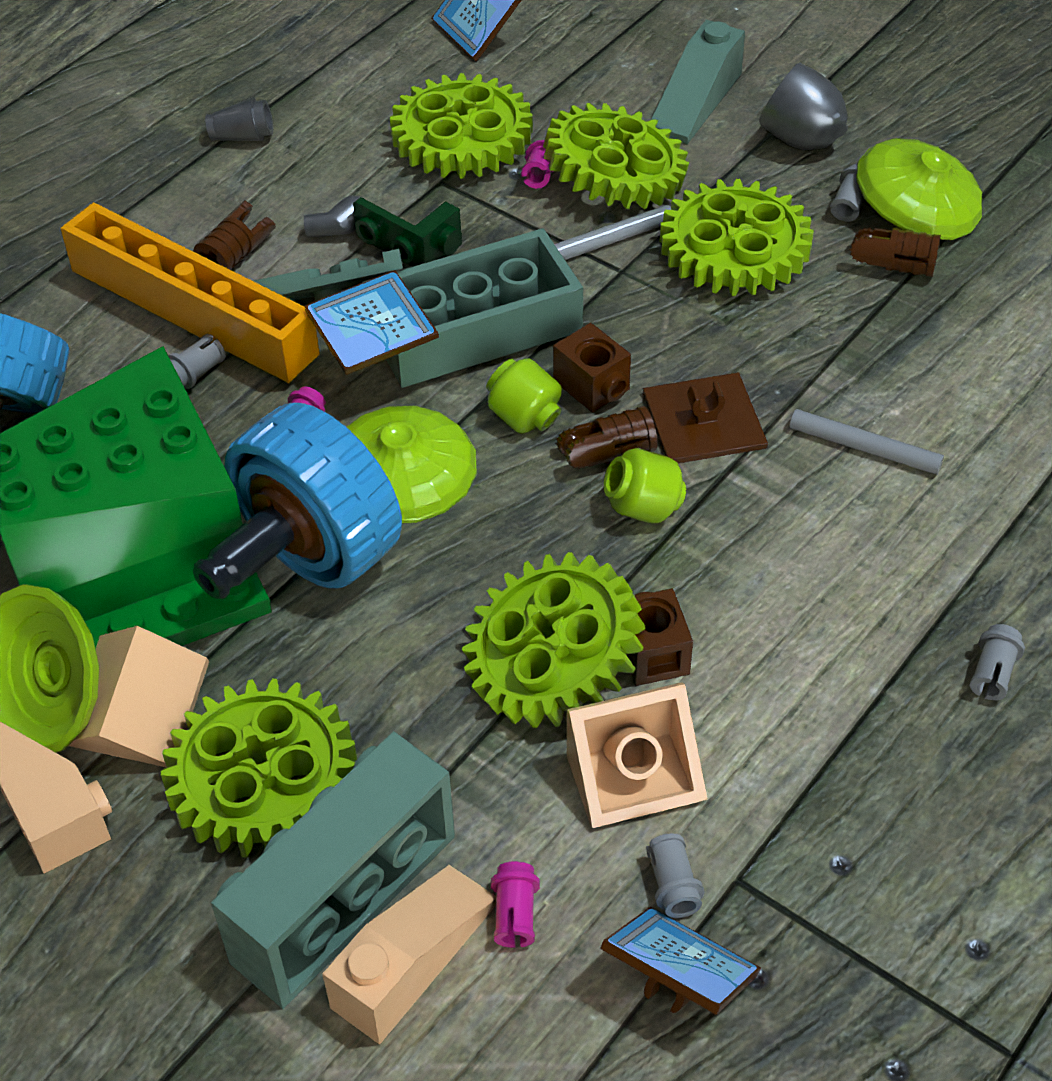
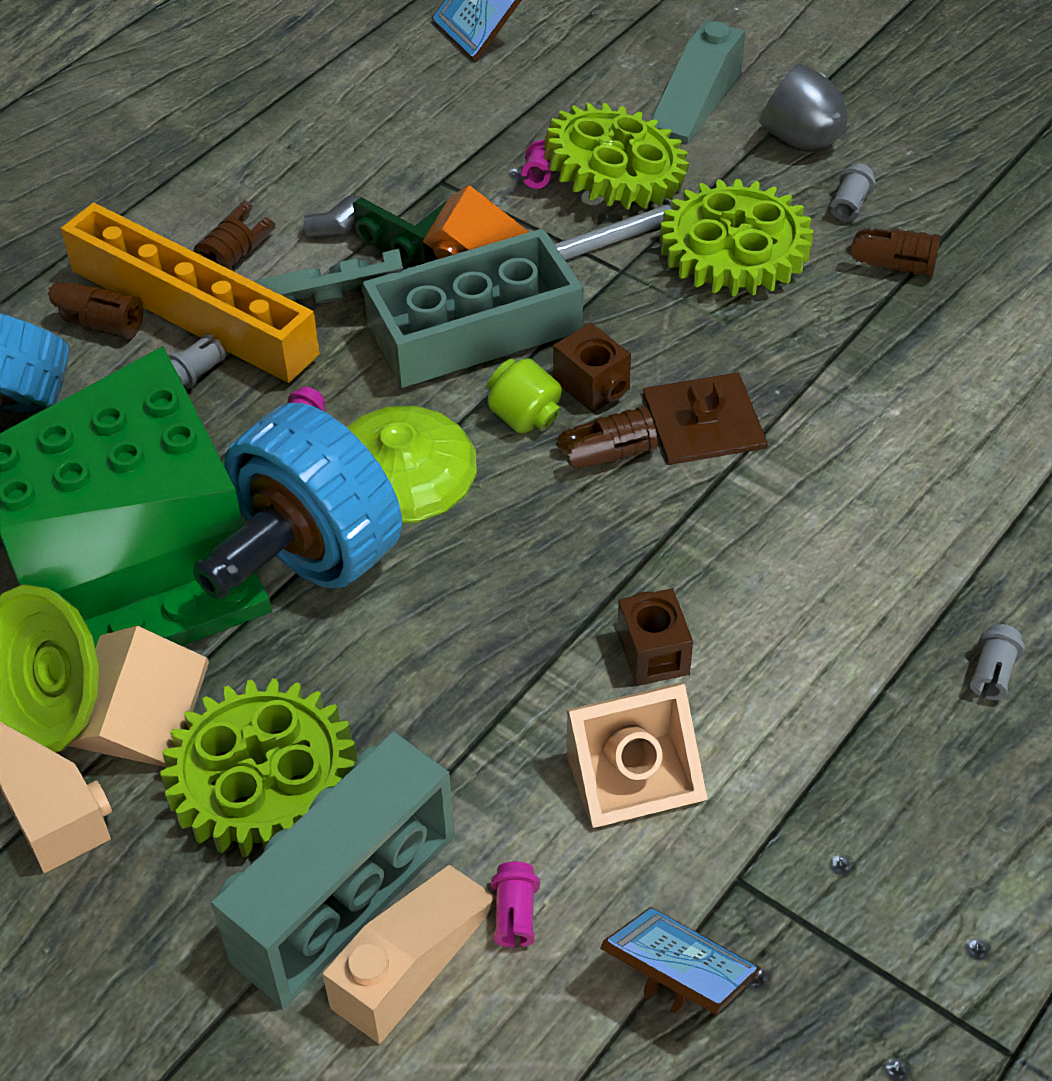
flat silver cone [205,97,273,141] -> none
piece [304,270,439,375] -> none
lime gear [390,73,533,179] -> none
lime gear [462,552,645,728] -> none
lime head [604,448,686,524] -> none
light grey pin [646,833,705,918] -> none
light grey bar [790,409,944,475] -> none
lime hat [856,138,982,240] -> none
none -> reddish brown hinge [47,281,144,340]
none -> orange slope [423,185,529,259]

